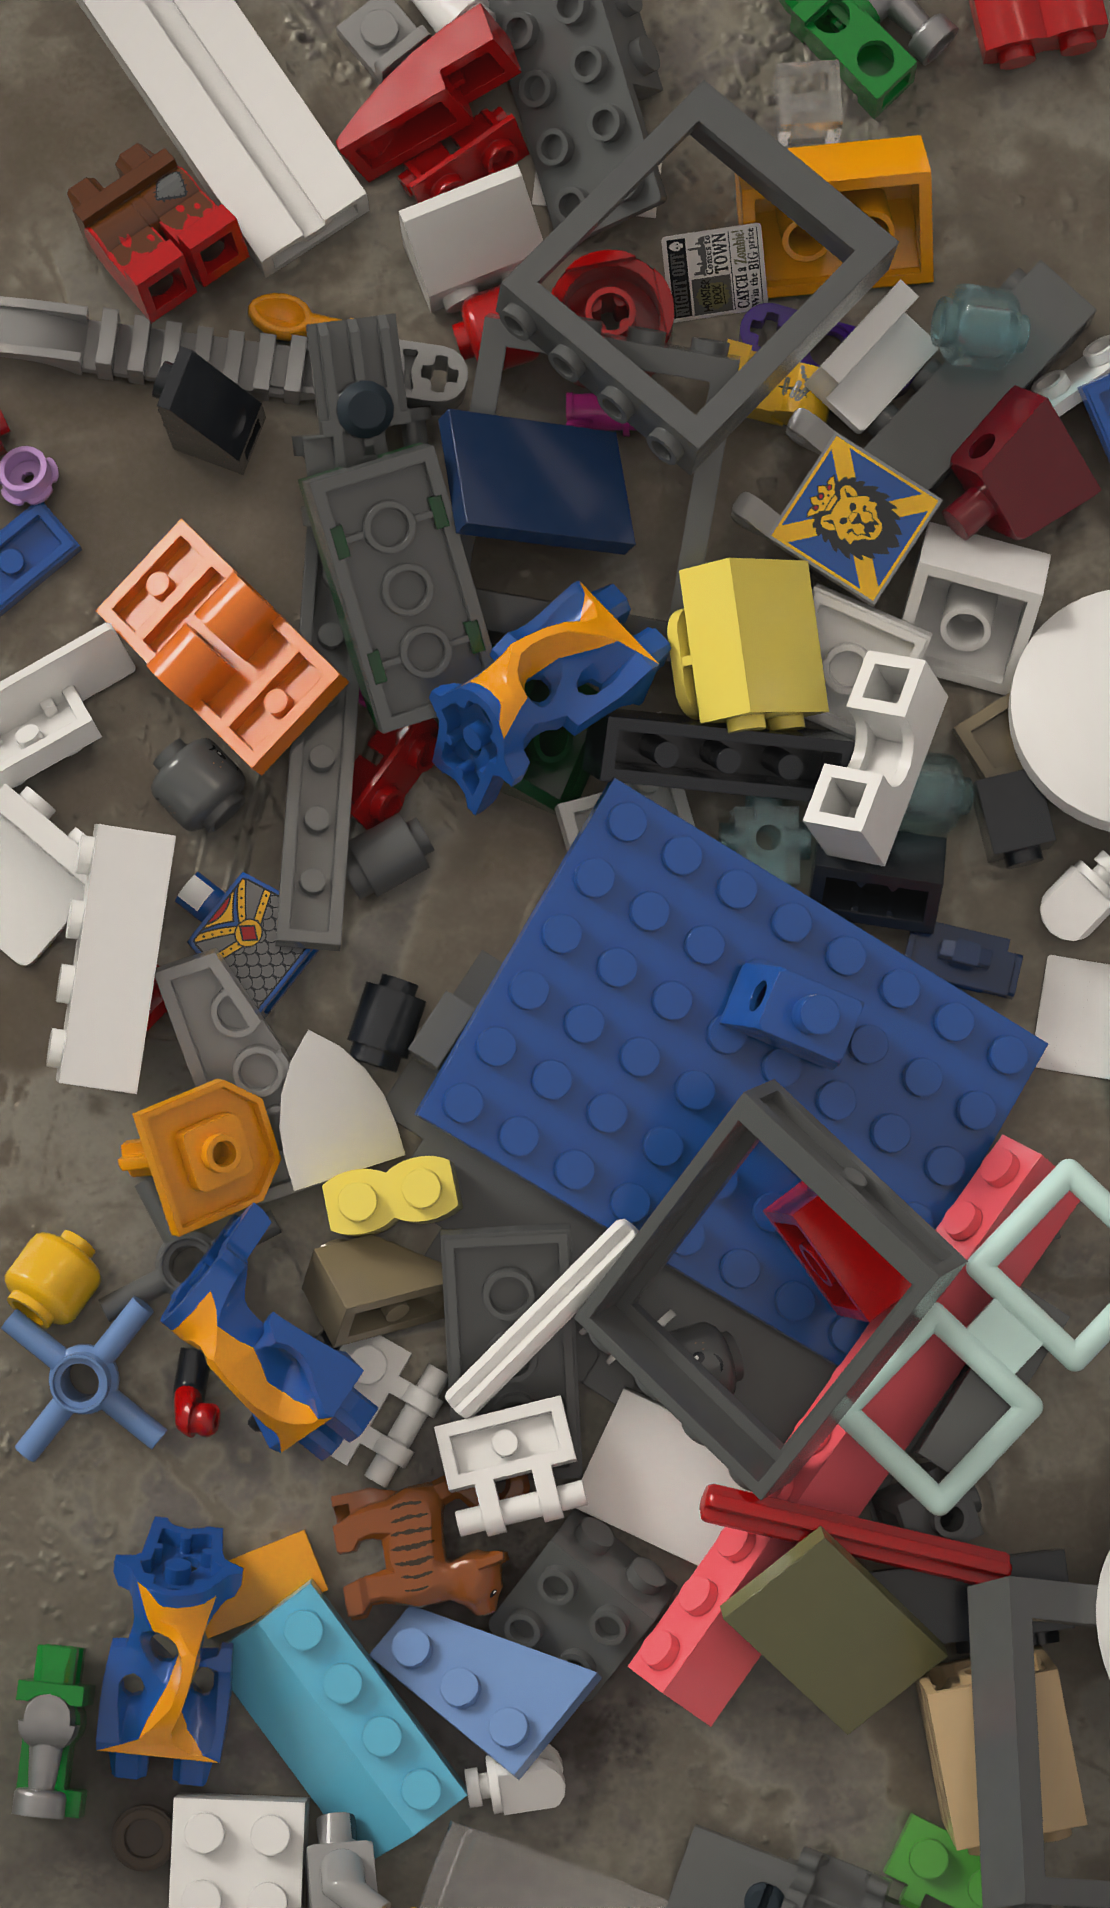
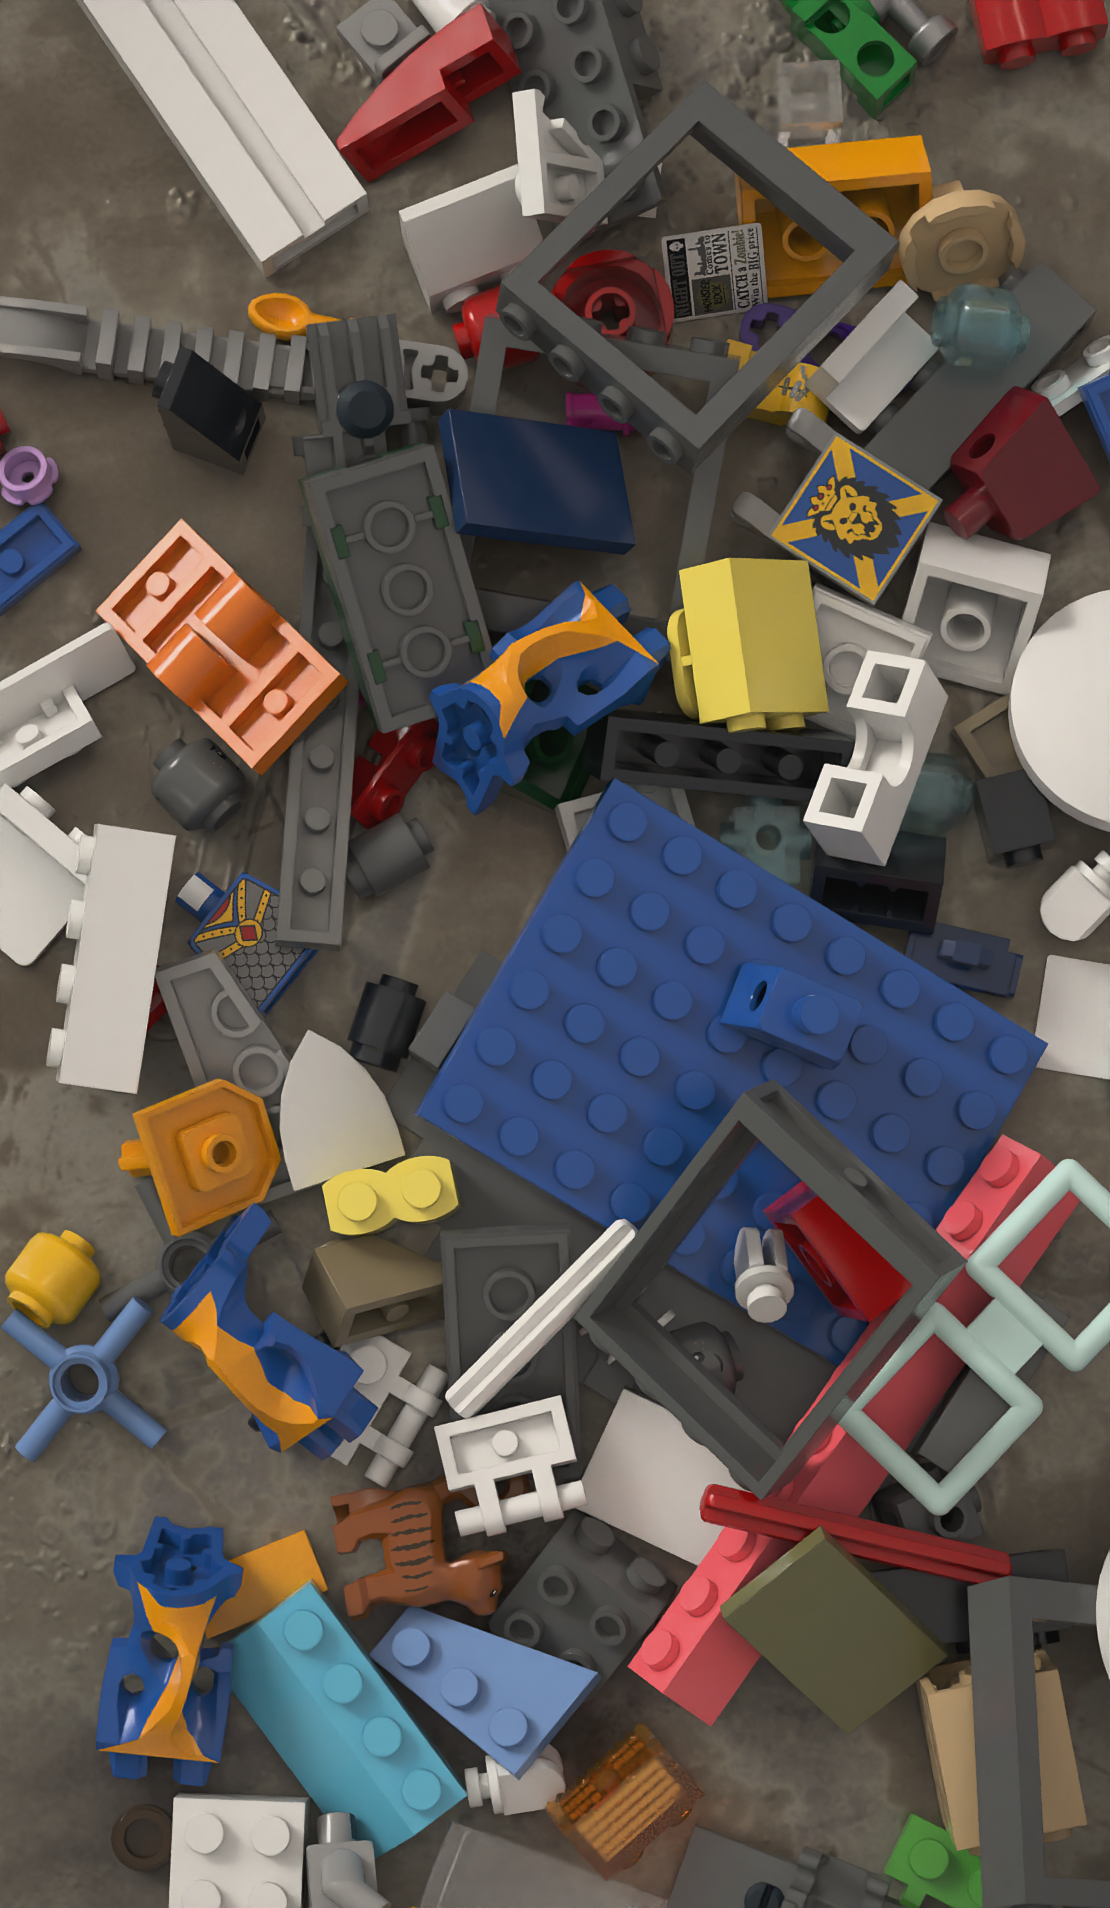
hips [11,1644,96,1819] -> none
hips [67,143,250,324] -> none
arm [173,1347,221,1438] -> none
red hinge [397,106,530,204] -> none
none -> white wing [512,89,608,226]
none -> clear orange brick [545,1723,705,1882]
none -> white arm [734,1227,794,1323]
none -> tan tile [897,180,1026,304]

